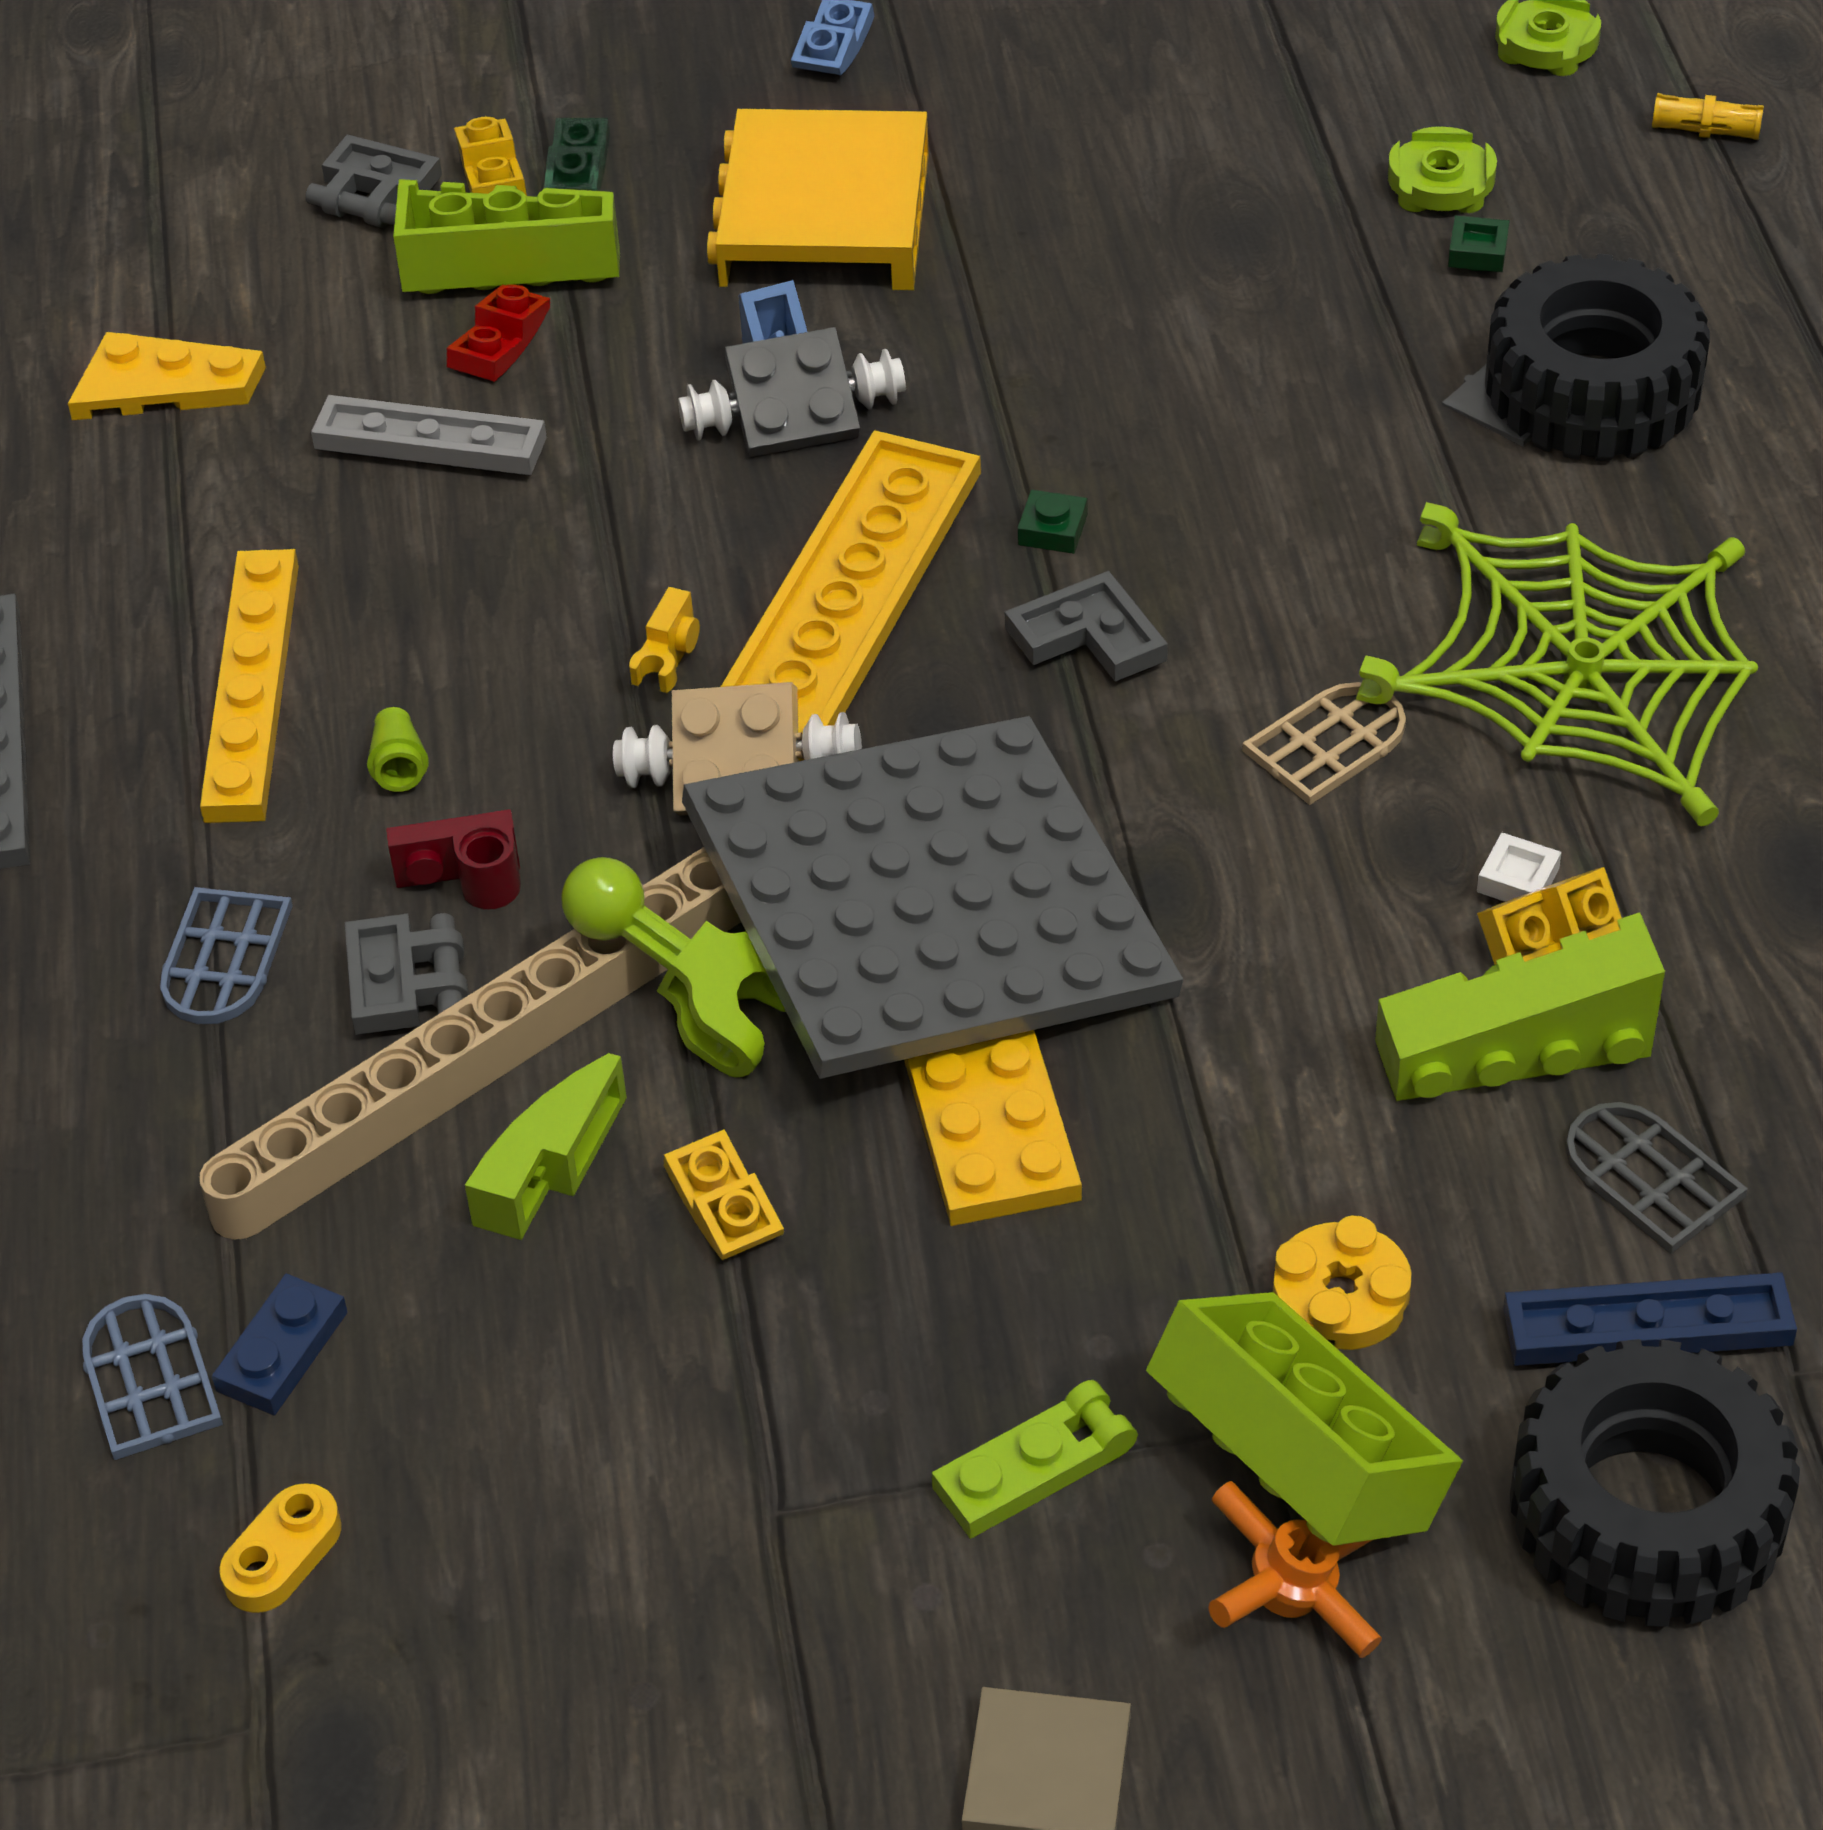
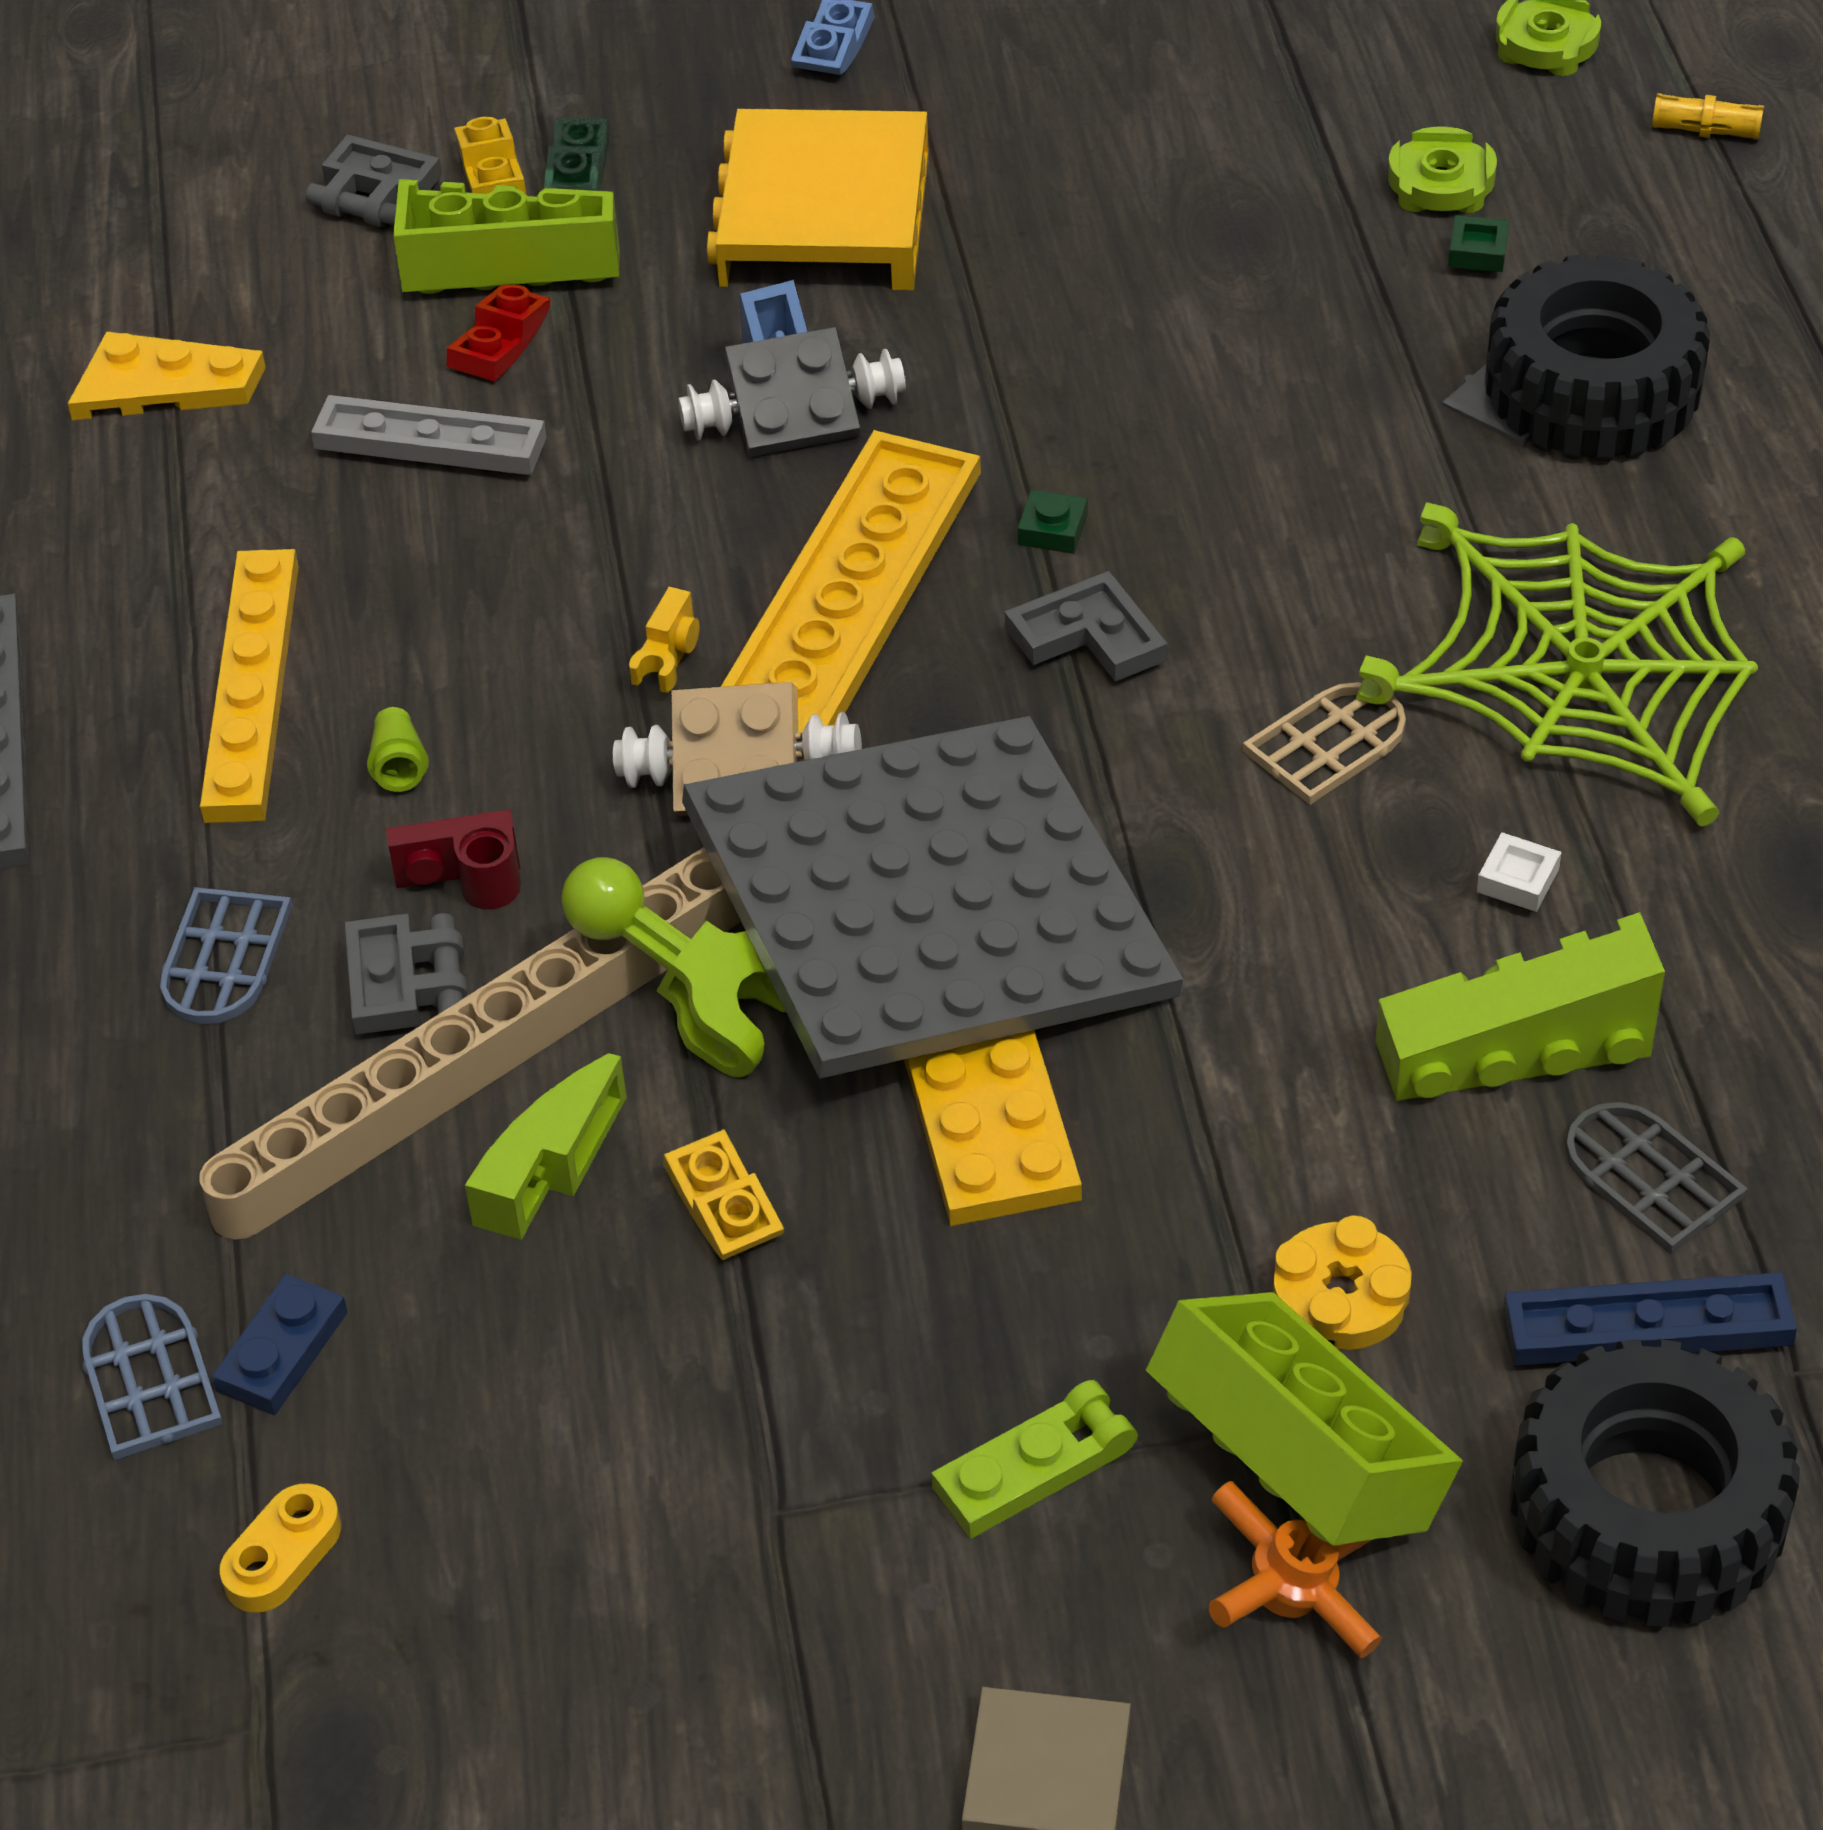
yellow slope [1477,867,1622,965] -> none

